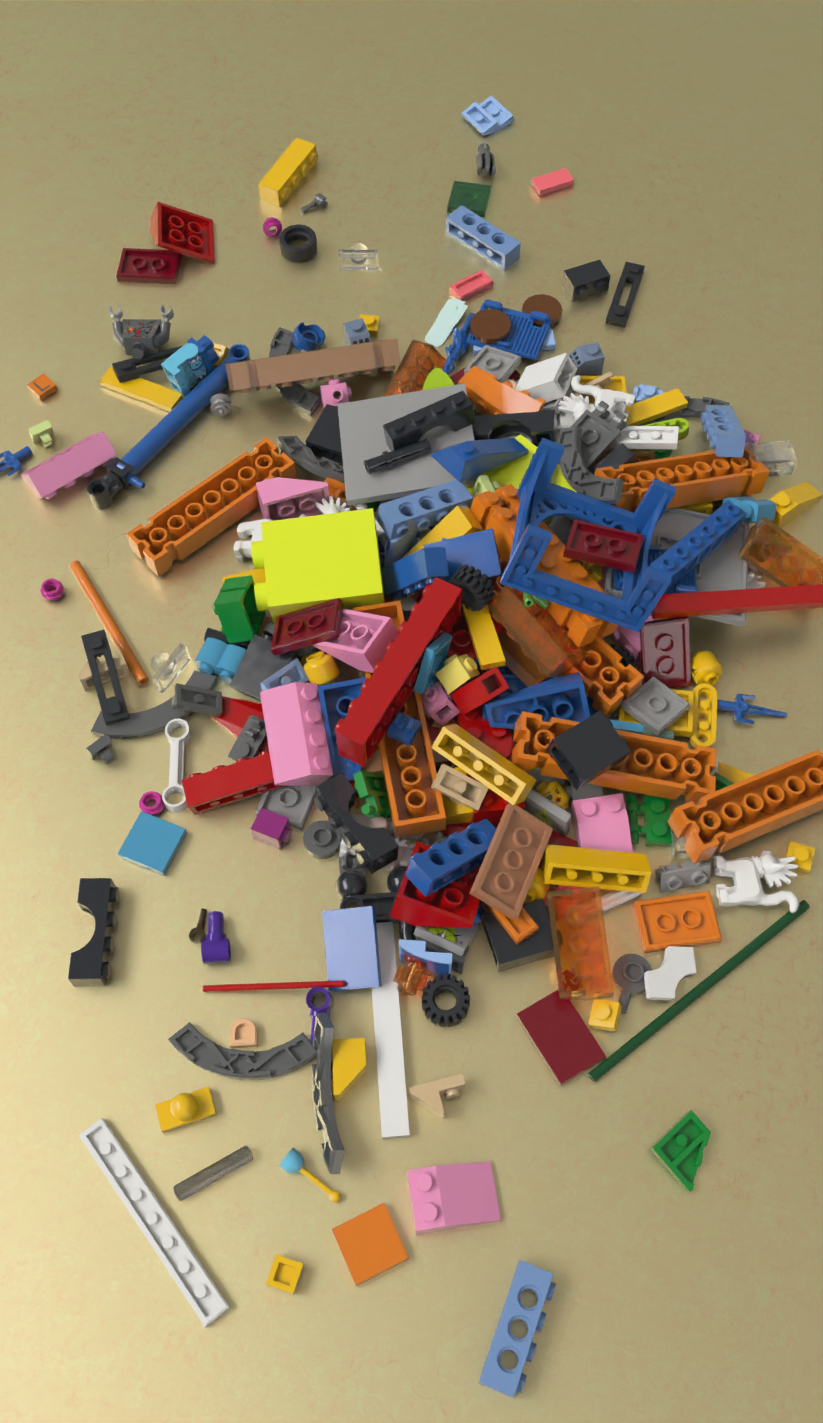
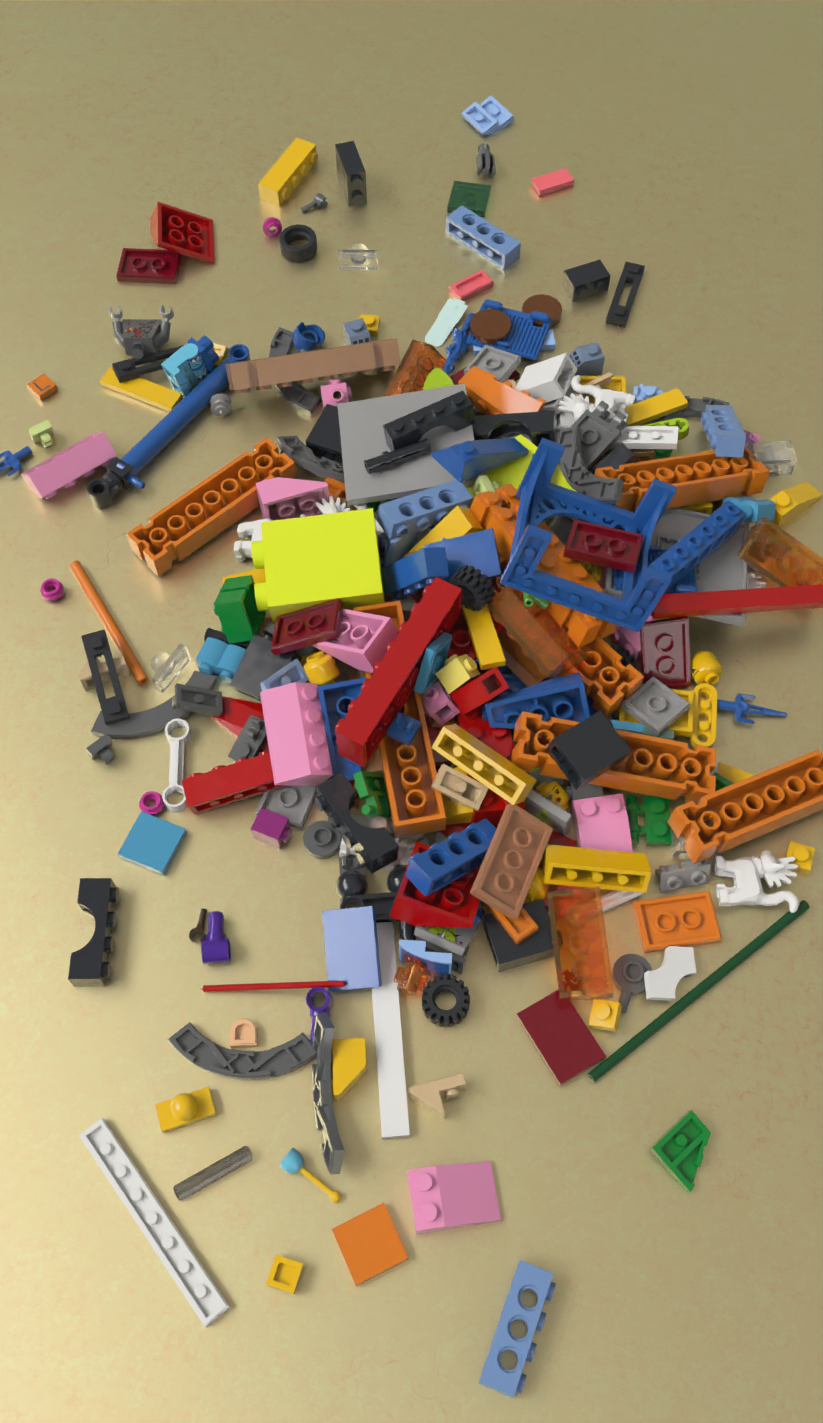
none -> black brick [335,141,367,206]

